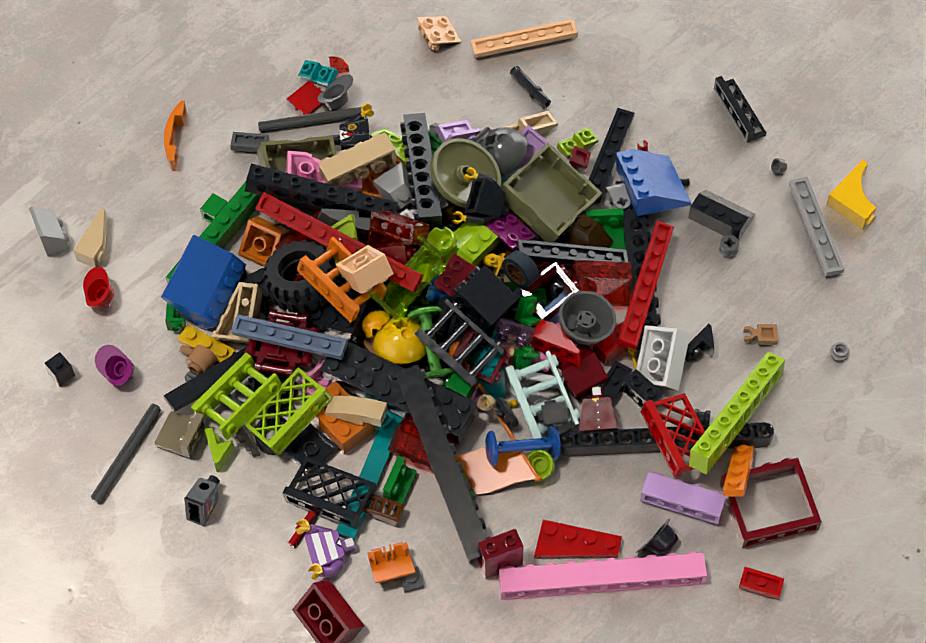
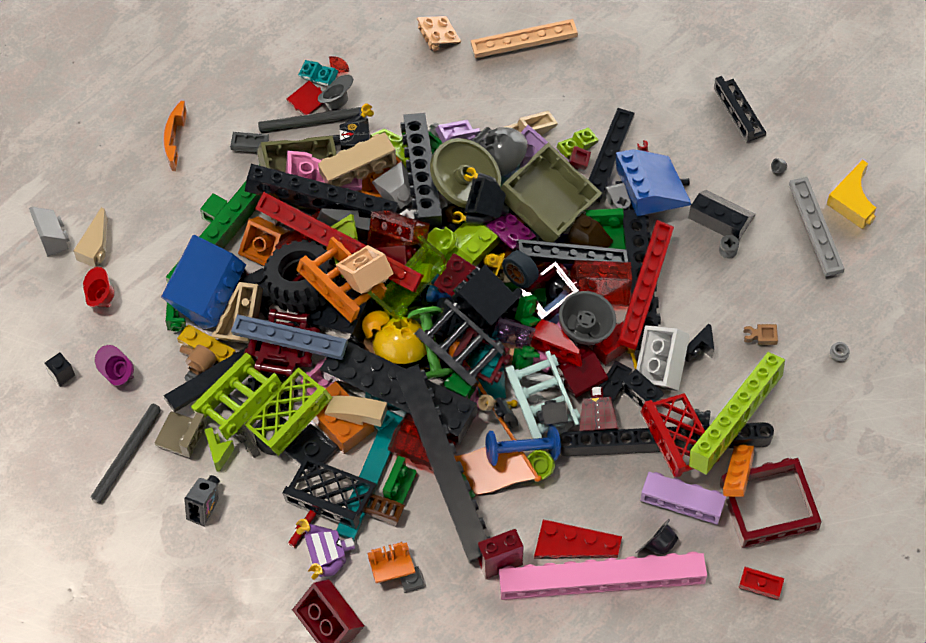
black pin [510,66,551,109] -> none

